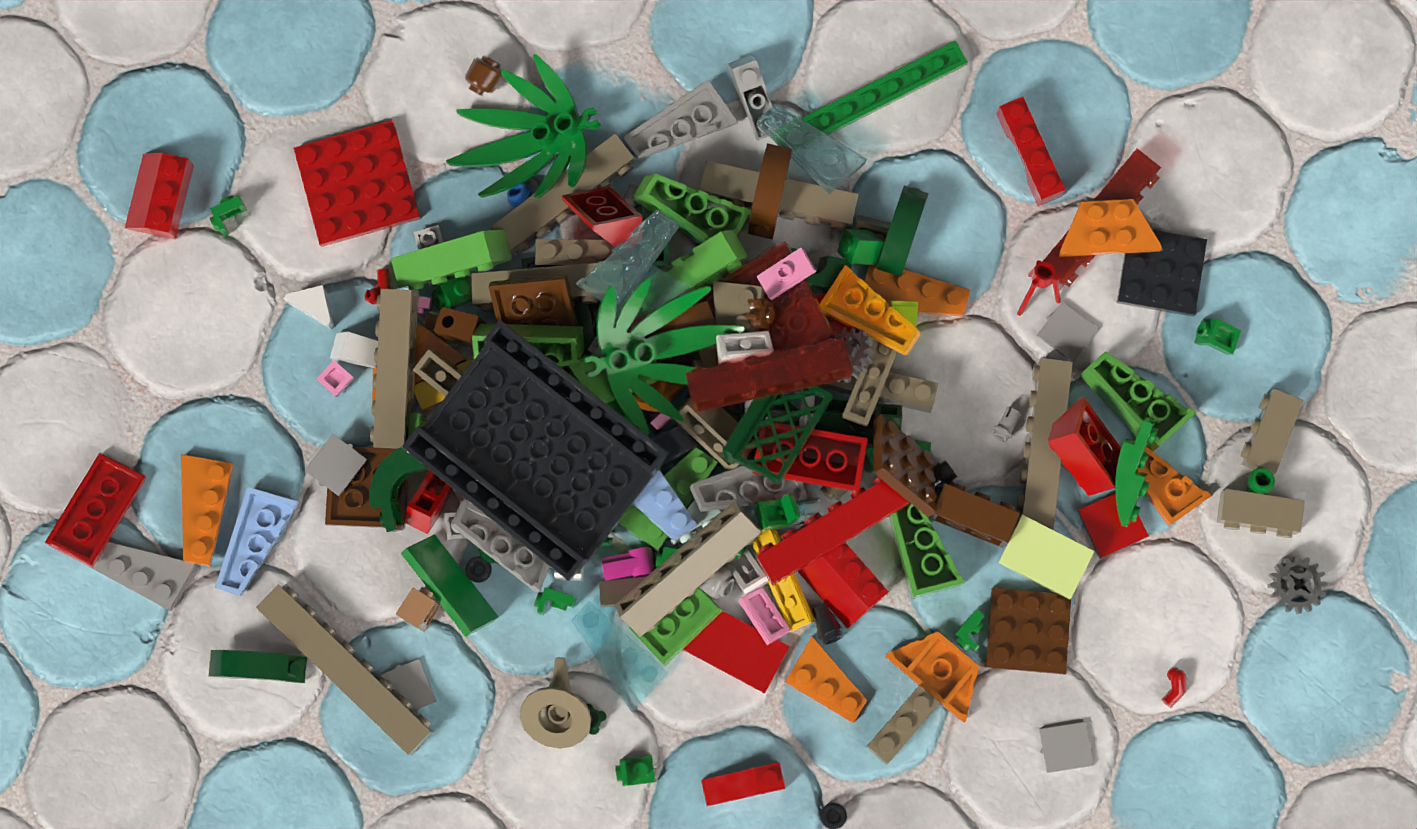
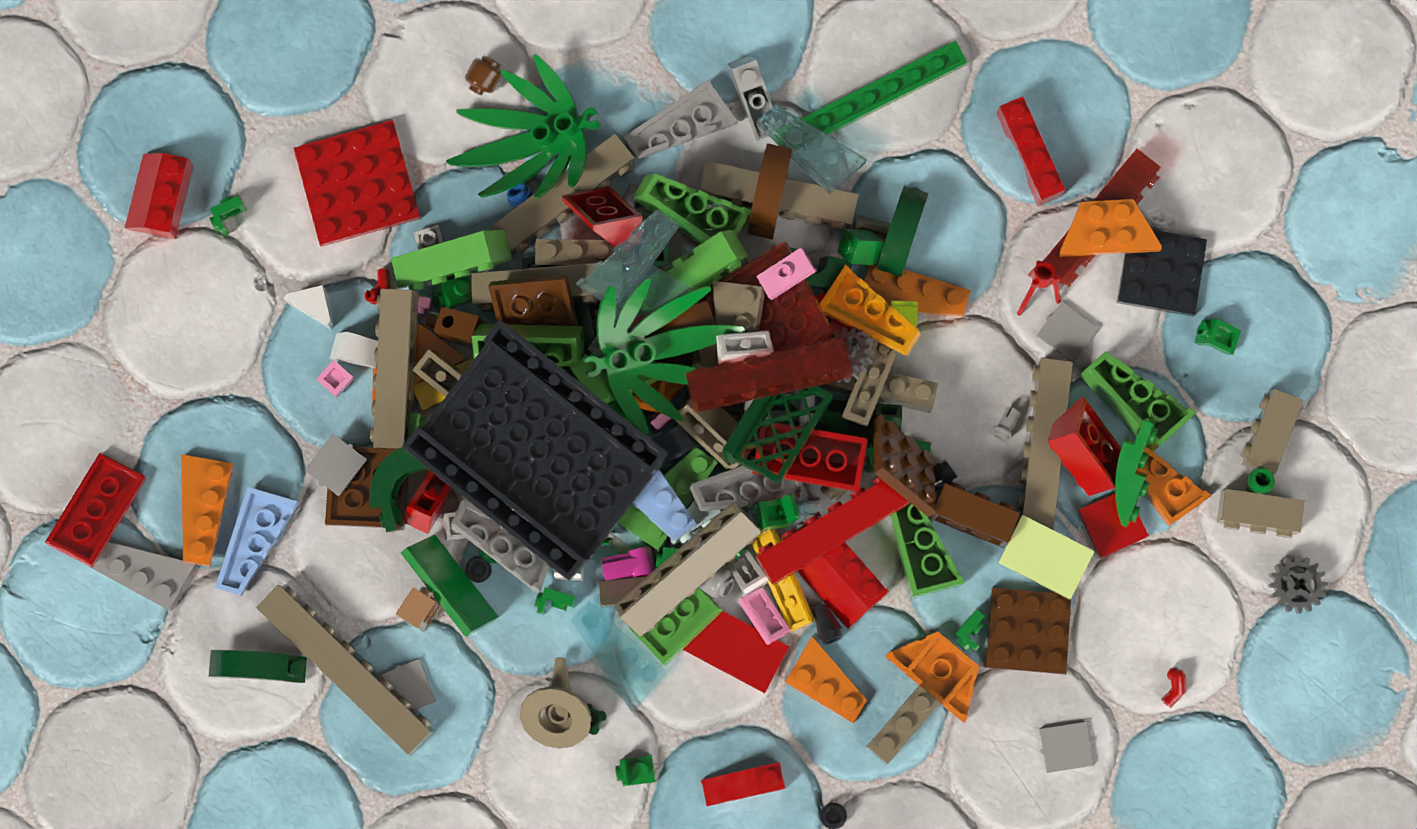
reddish brown plate [745,298,775,330] -> none

